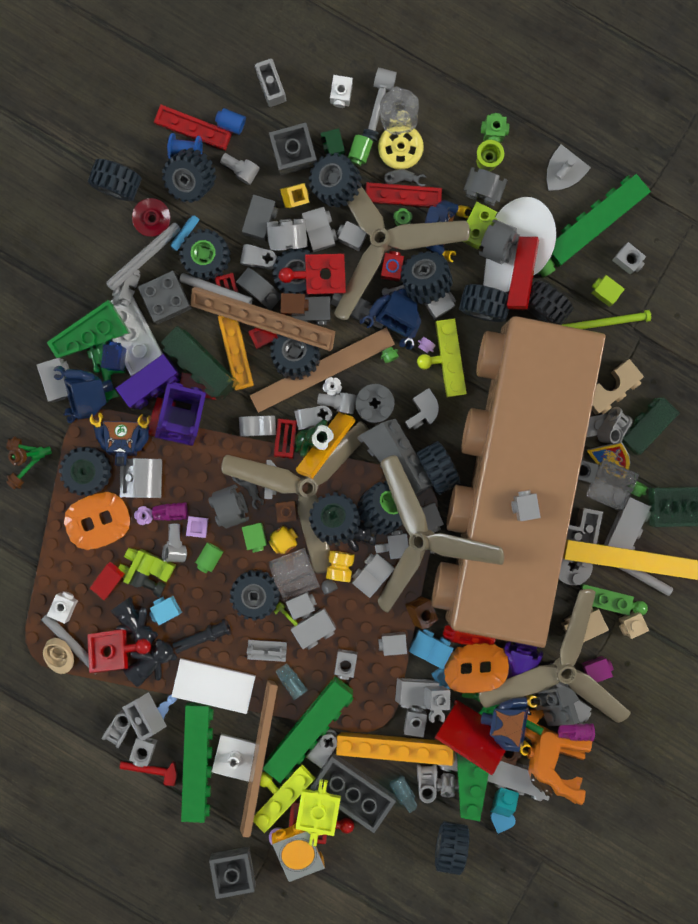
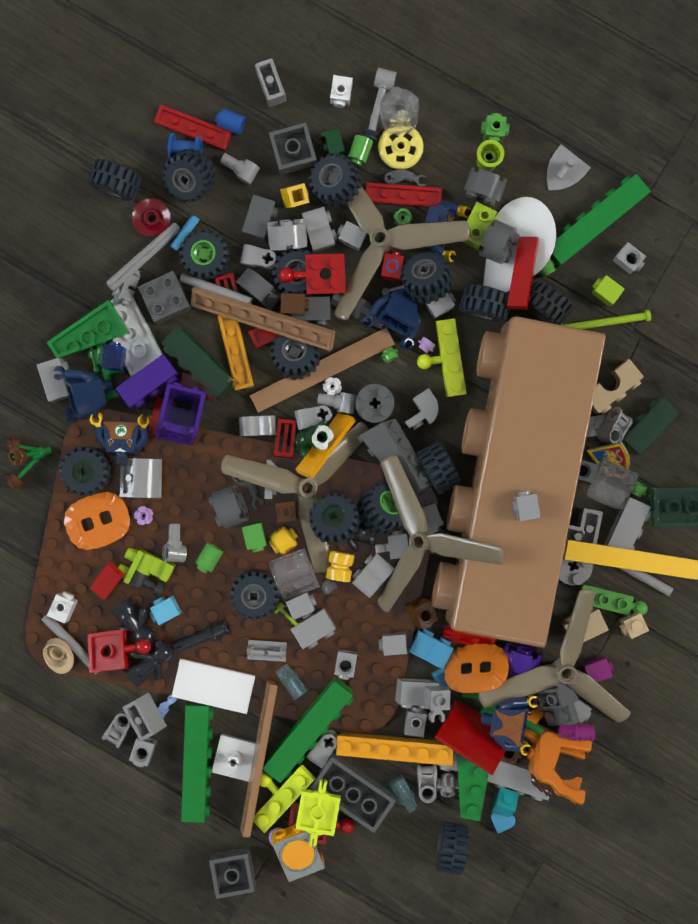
red piece [120,761,178,786] -> none
magenta hinge [152,502,188,521] -> none
lavender tile [186,516,209,538] -> none

